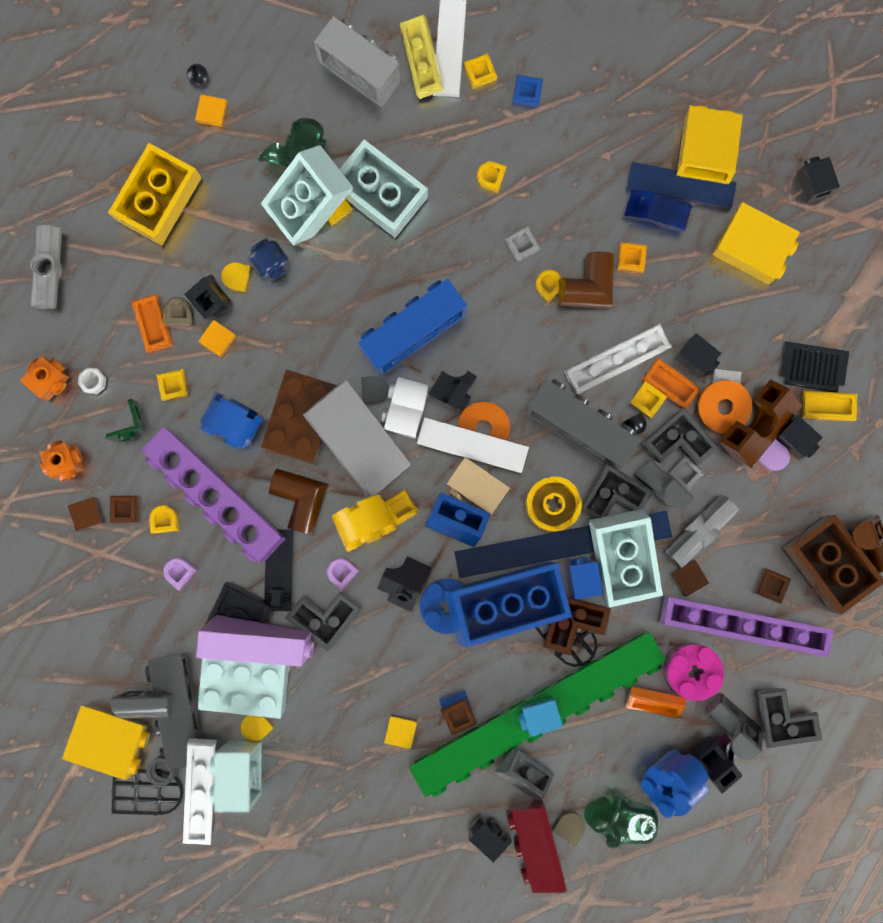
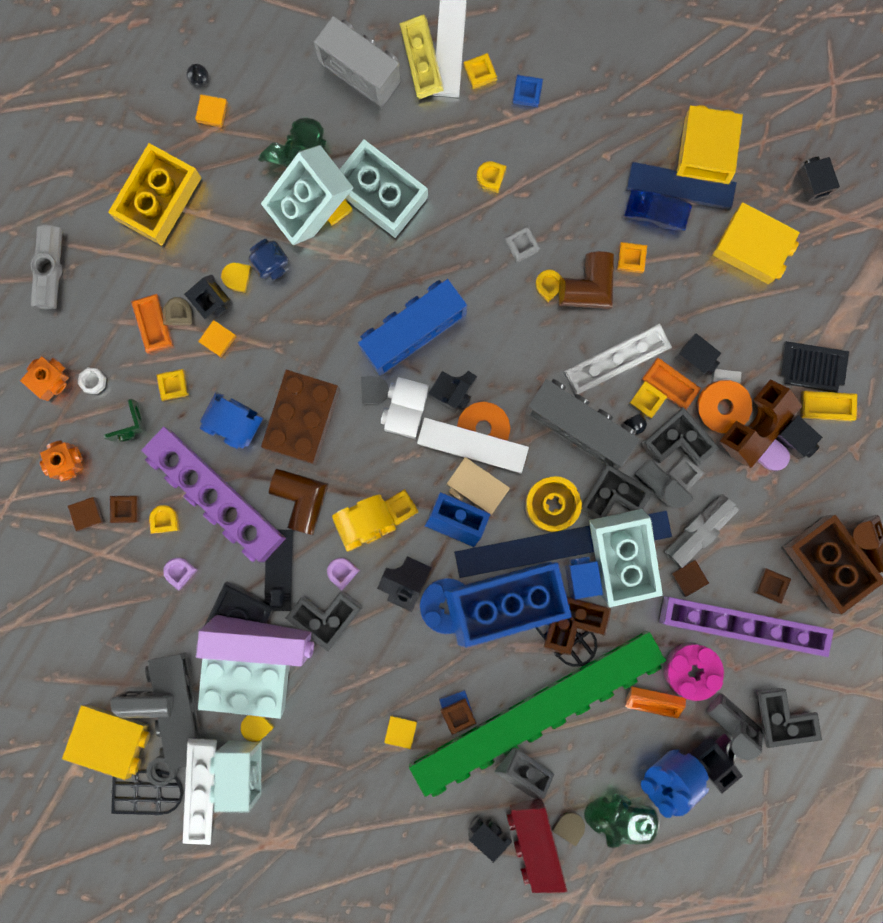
light grey tile [302,380,411,498] -> none
dark azure brick [518,697,563,737] -> none

